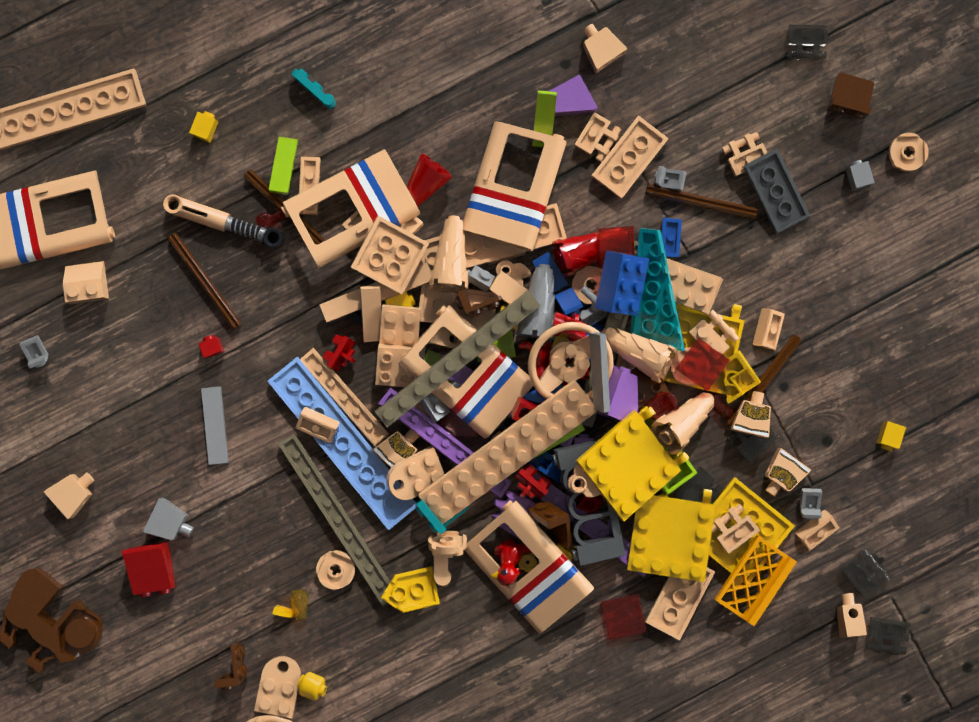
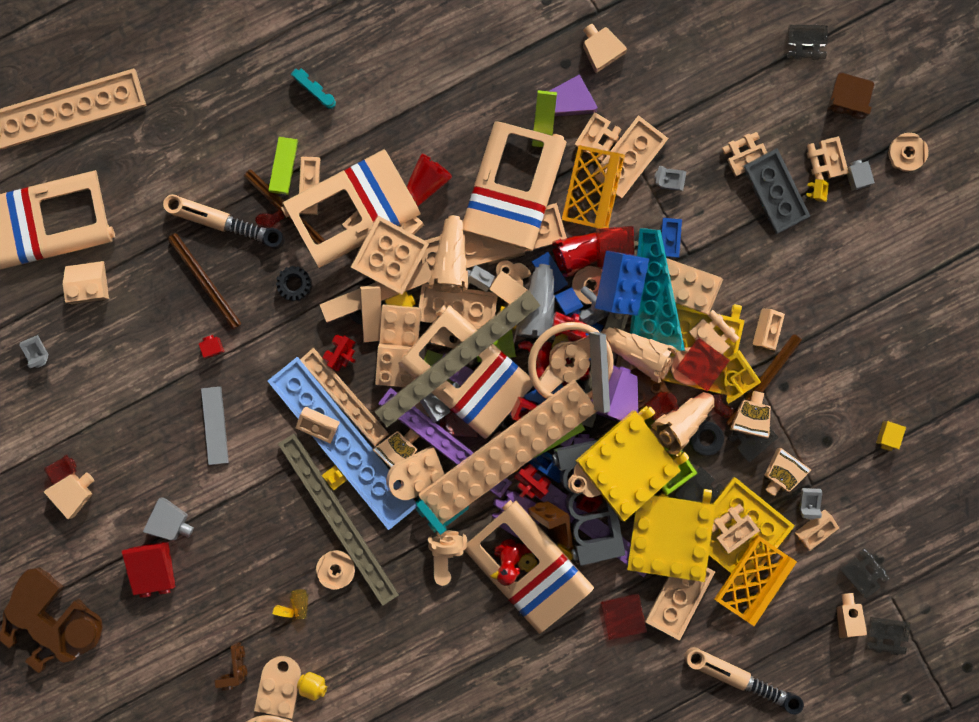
yellow brick [189,111,219,143] -> none
yellow tile [381,566,440,613] -> none
reddish brown bracket [455,289,502,318] -> none
reddish brown axle [645,184,757,219] -> none
none -> clear red bracket [44,455,77,485]
none -> black tyre [276,266,312,301]
none -> yellow tile [322,465,347,491]
none -> light orange fence [562,145,625,230]
none -> piece [685,647,804,715]
none -> black tyre [689,421,724,456]
none -> yellow tile [806,179,829,202]
none -> light nougat plate [807,136,849,180]

